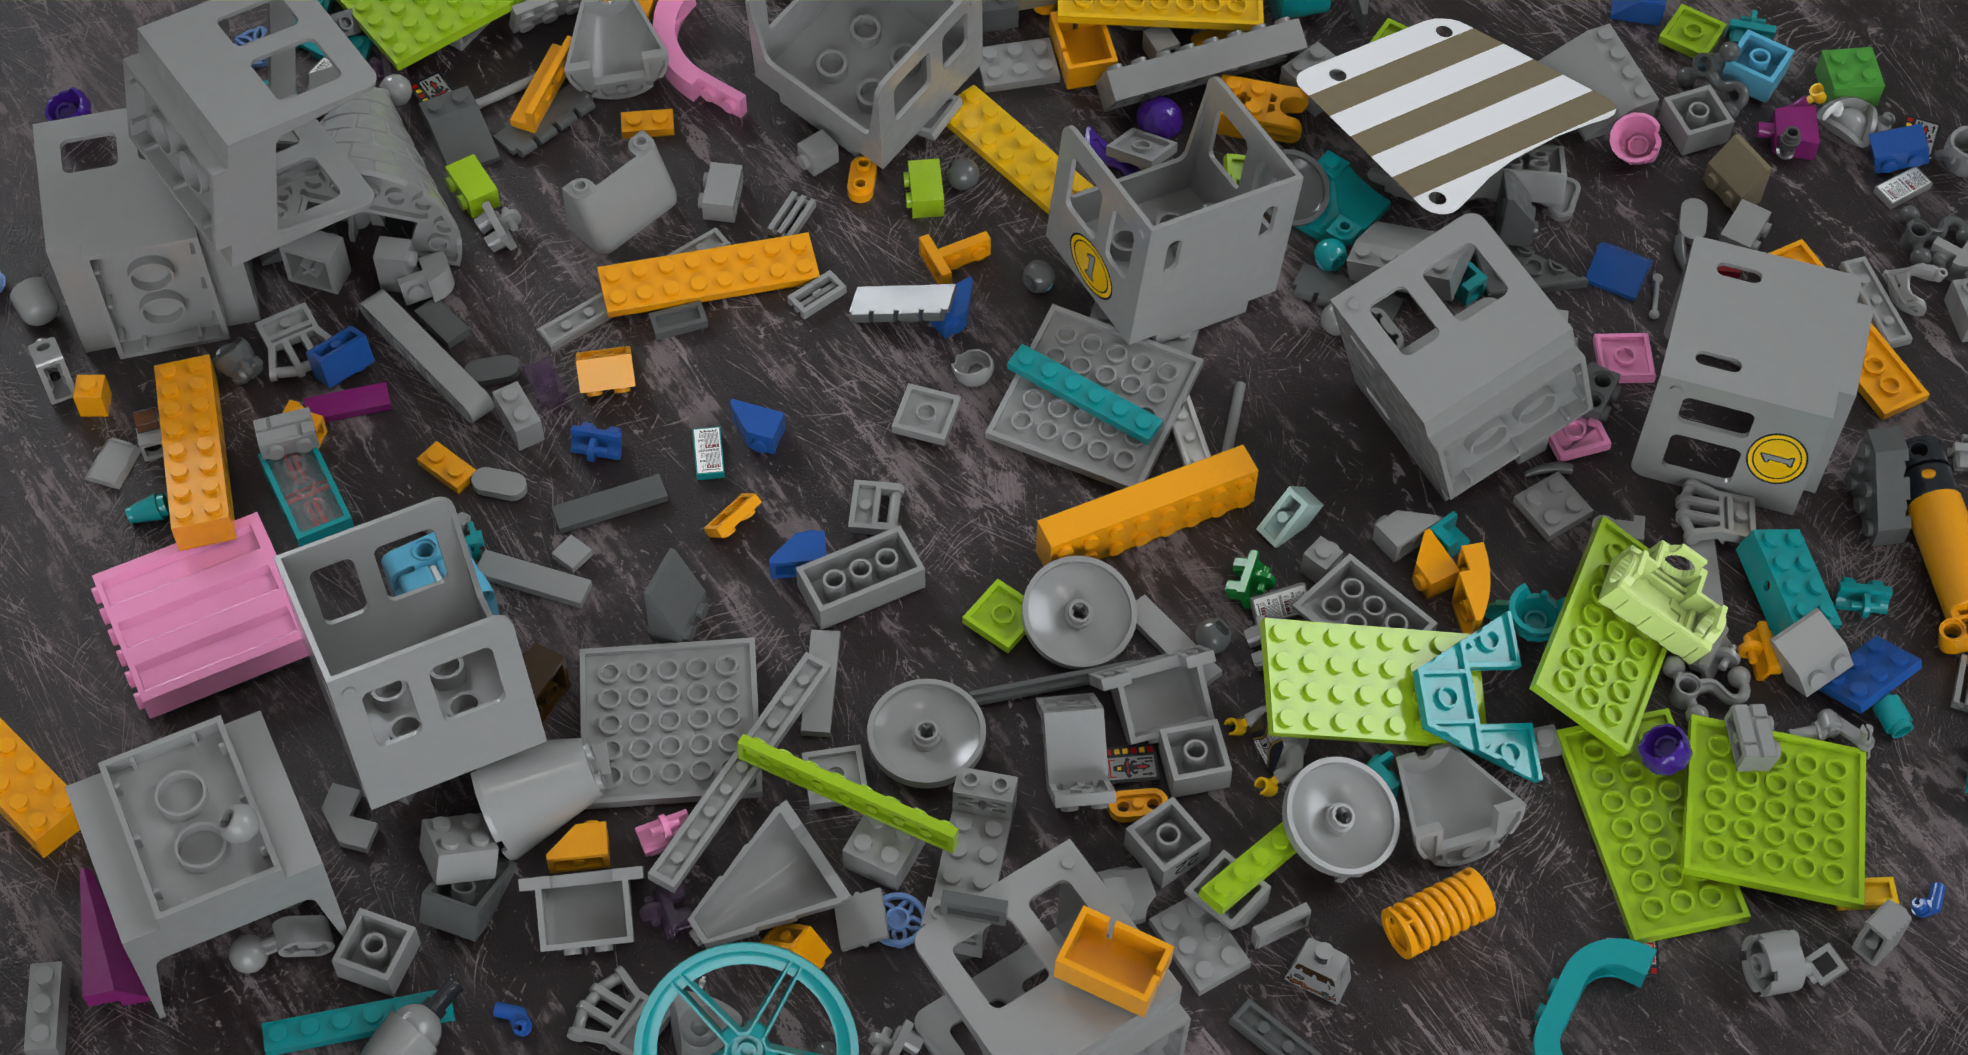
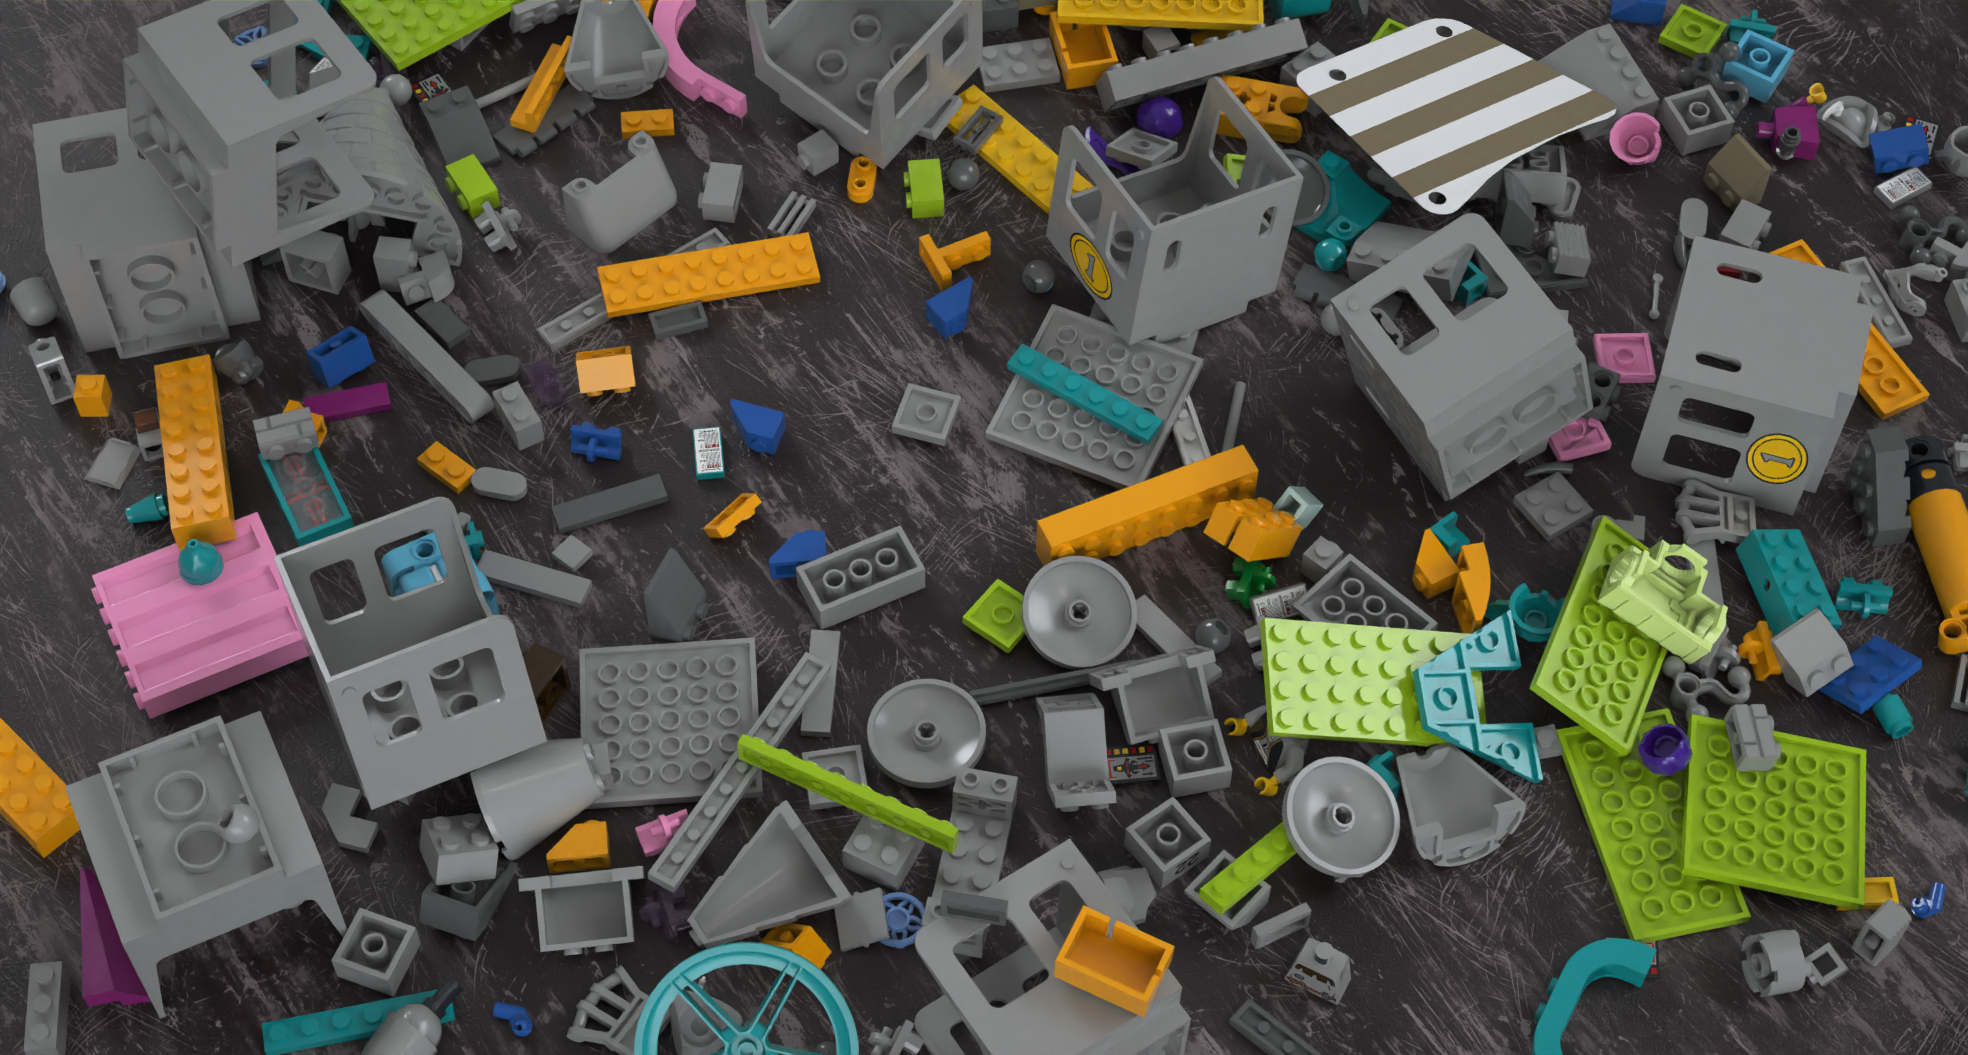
dark purple hair [45,87,92,121] -> none
light grey beam [229,915,335,974] -> none
light grey plate [255,302,332,382] -> none
dark grey bracket [330,8,361,37] -> none
light grey tile [787,270,847,320] -> none
light grey plate [848,480,905,535] -> none
windscreen [849,284,957,323] -> none
light grey hair [951,349,994,387] -> none
light orange plate [1108,788,1168,823] -> none
light grey plate [1149,897,1251,996] -> none
light grey slope [1372,510,1441,562] -> none
light orange piece [1381,867,1496,959] -> none
blue slope [1586,242,1654,302] -> none
light grey pin [1787,709,1875,760] -> none
bright green brick [1815,47,1885,106] -> none
none -> teal helmet [178,539,224,585]
none -> dark grey tile [953,106,1003,156]
none -> light orange piece [1203,497,1303,562]
none -> light grey brick [1545,221,1591,277]

